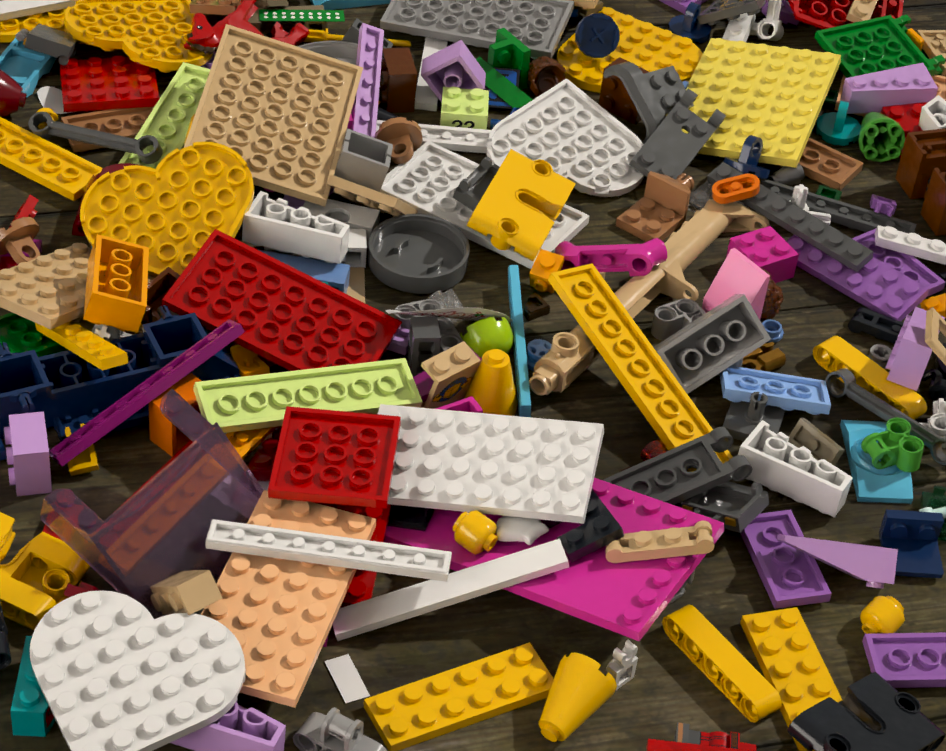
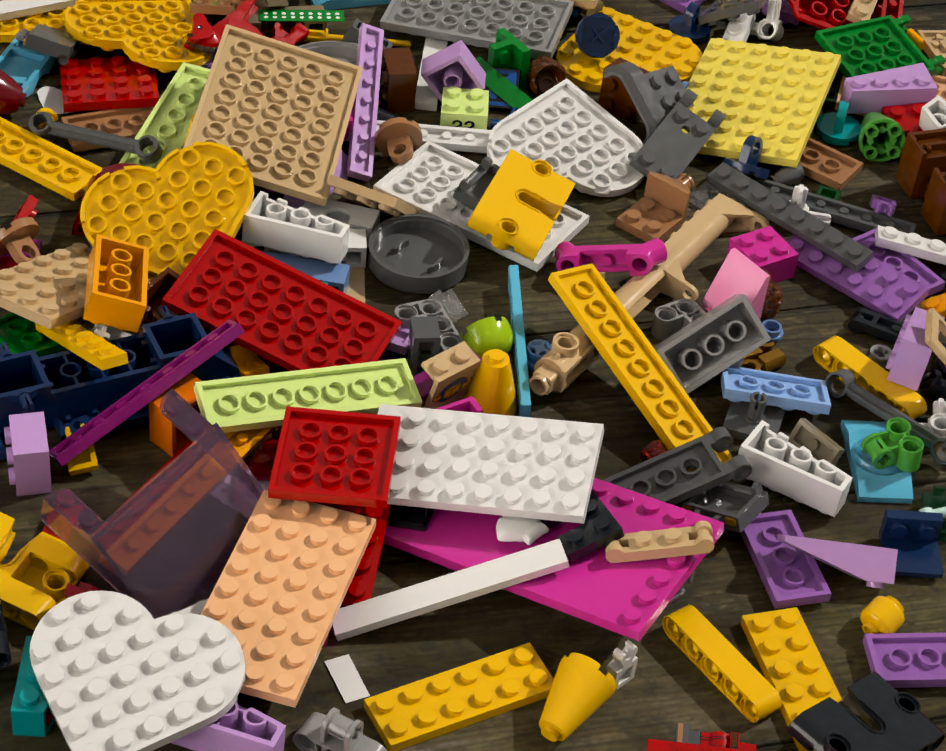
tan brick [150,570,222,615] -> none
white tile [205,519,452,582] -> none
light grey piece [334,128,393,192] -> none
white sticker [385,307,513,323] -> none
yellow head [452,510,498,555] -> none
dark brown tile [524,292,550,321] -> none
light orange bracket [529,249,564,293] -> none
orange plate [712,173,760,204] -> none

